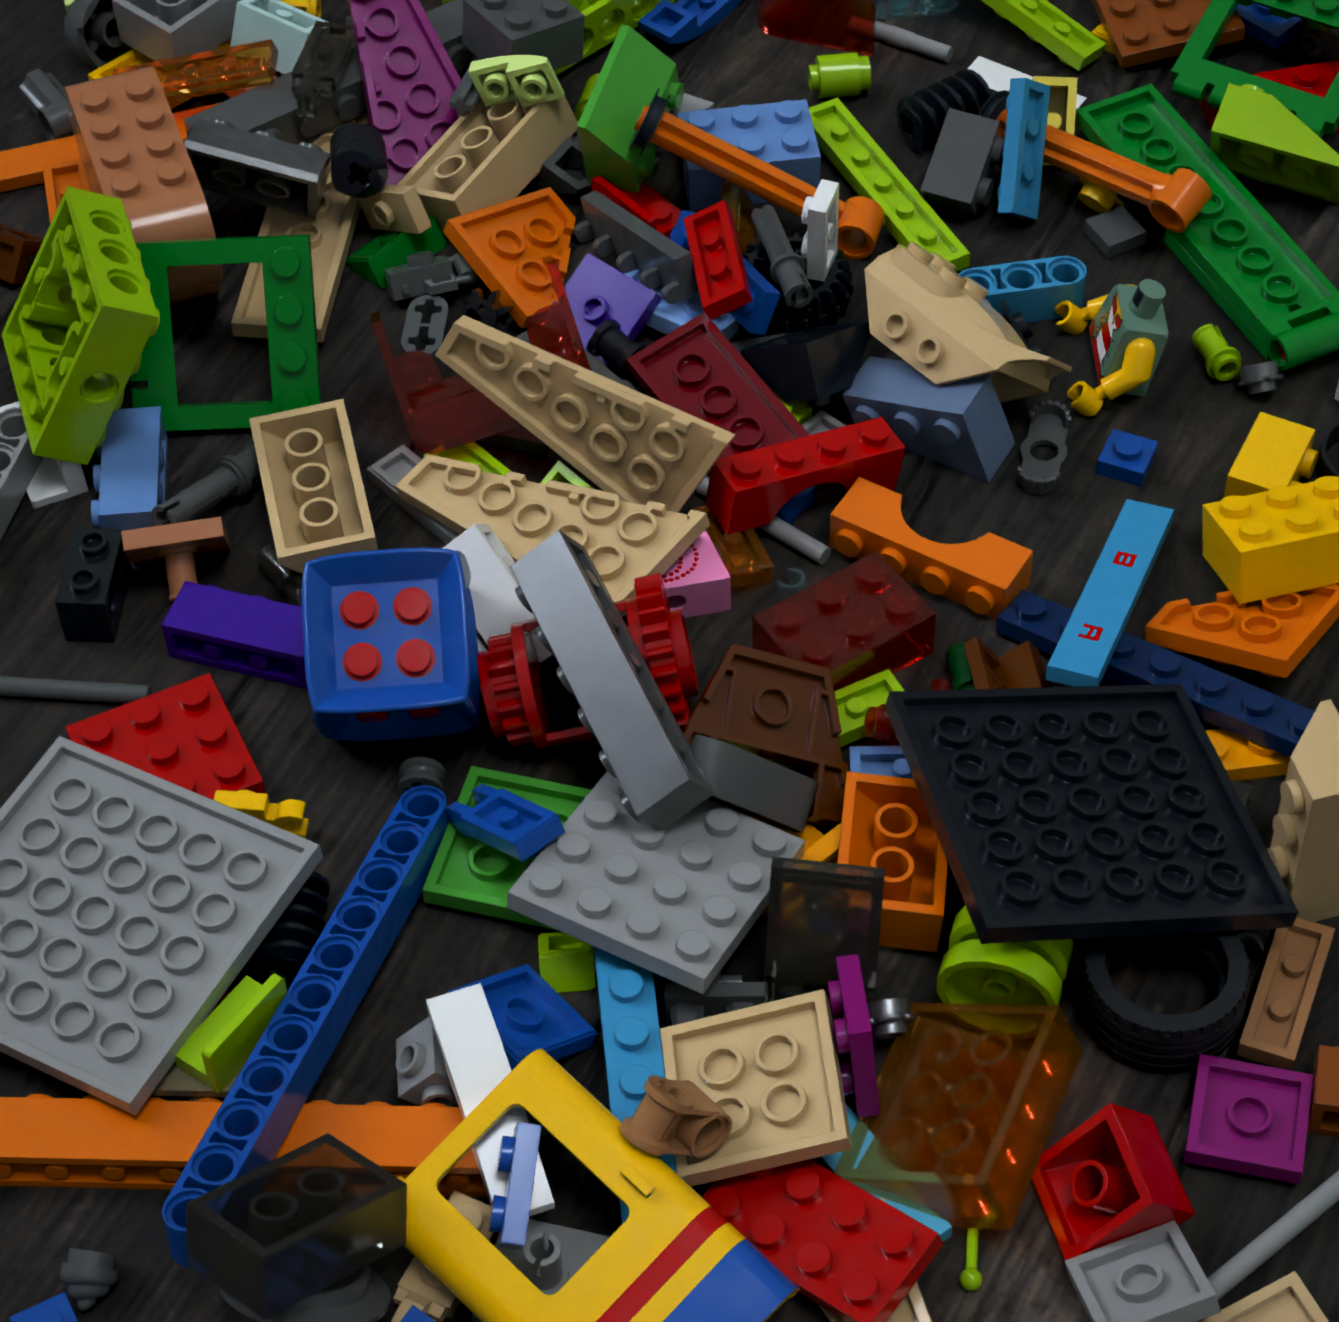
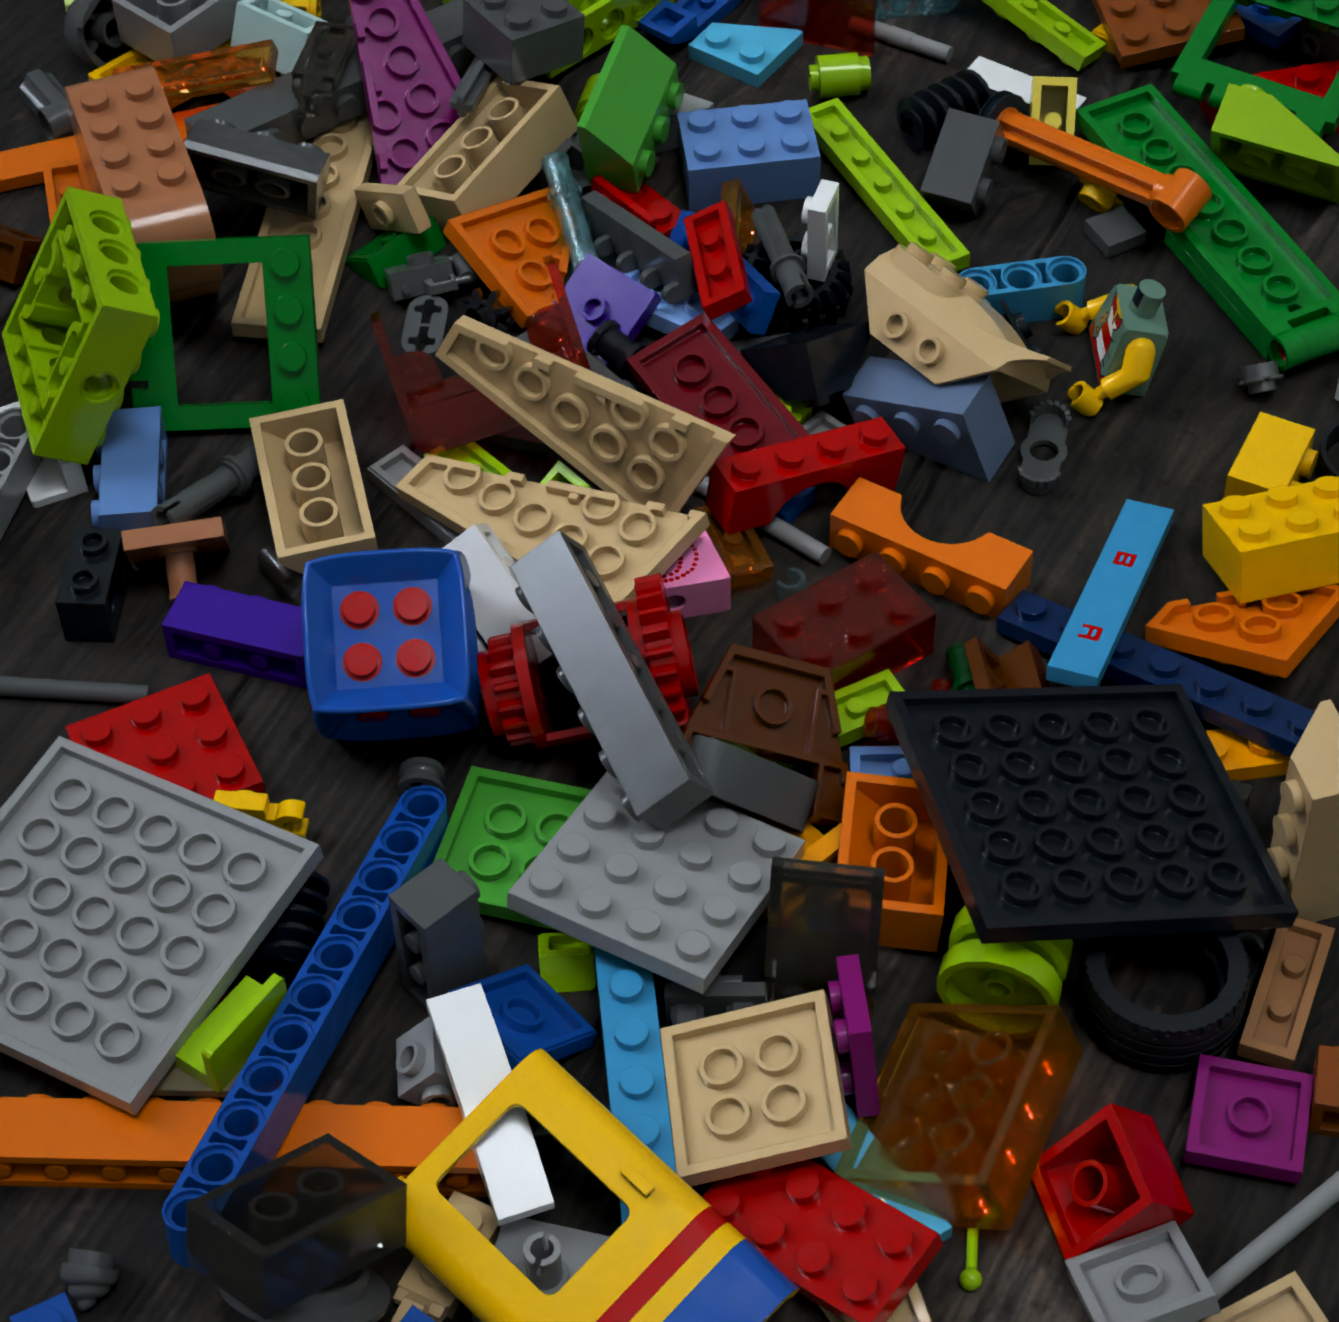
black piece [330,123,388,198] -> none
blue hinge [446,784,565,862] -> none
yellowish green slope [468,55,564,108] -> none
plate [489,1122,542,1251] -> none
medium nougat piece [619,1075,732,1158] -> none
orange piece [629,88,885,260] -> none
flat silver plate [867,998,916,1040] -> none
dark azure plate [997,78,1050,220] -> none
blue plate [1096,429,1158,487] -> none
lime pin [1192,324,1242,381] -> none
none -> dark grey brick [388,857,488,1013]
none -> clear light blue pin [541,151,599,272]
none -> medium azure wing [688,22,803,88]

